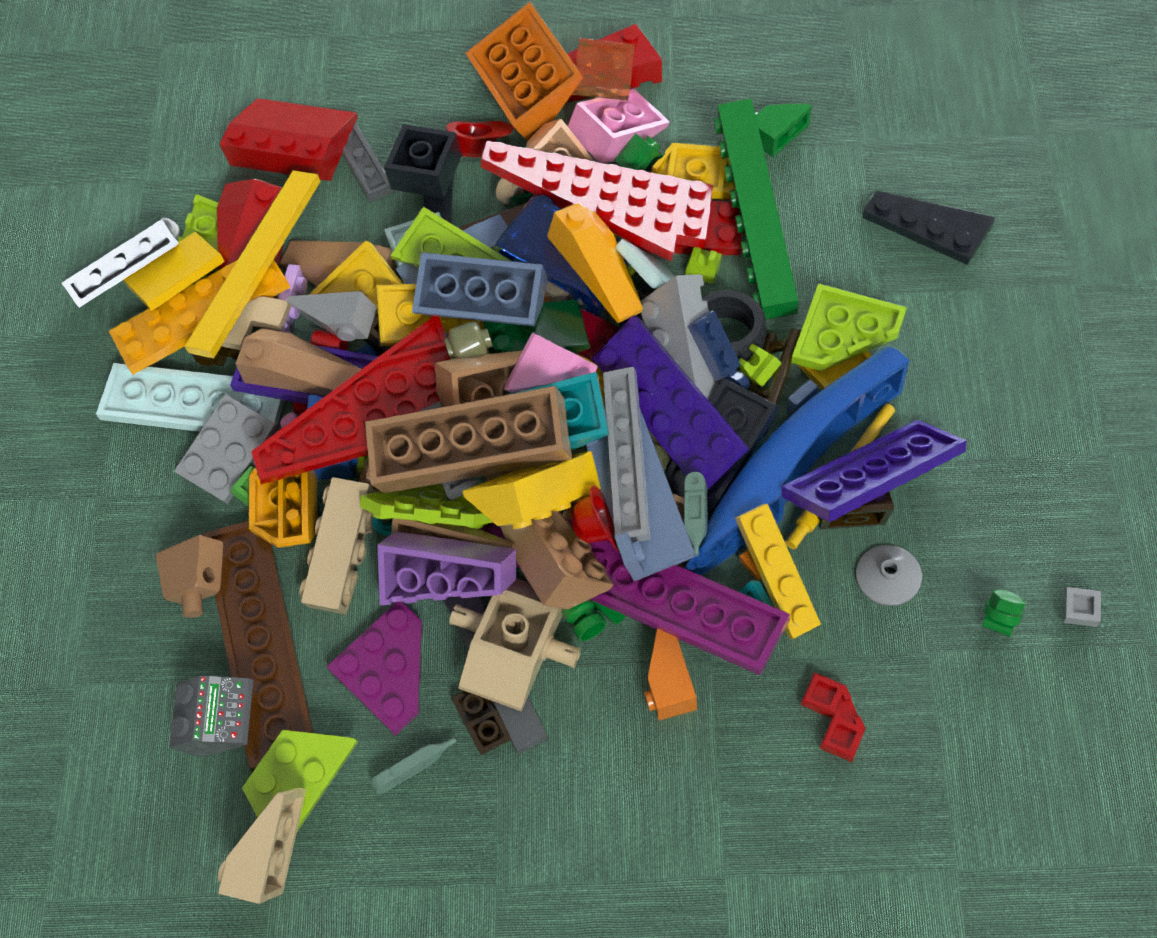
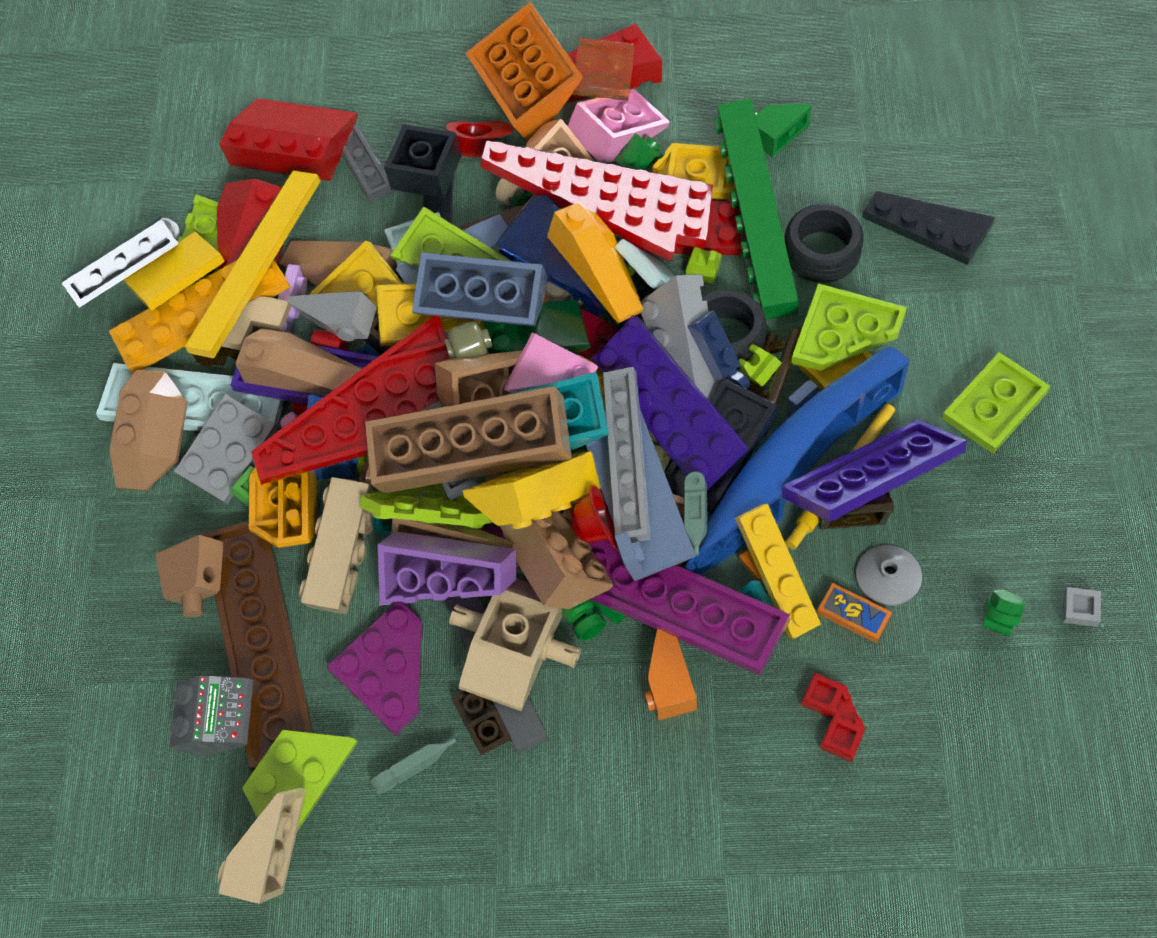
none -> medium nougat wedge [110,370,188,491]
none -> black tyre [785,204,864,283]
none -> tile [817,583,892,643]
none -> lime plate [942,352,1051,454]

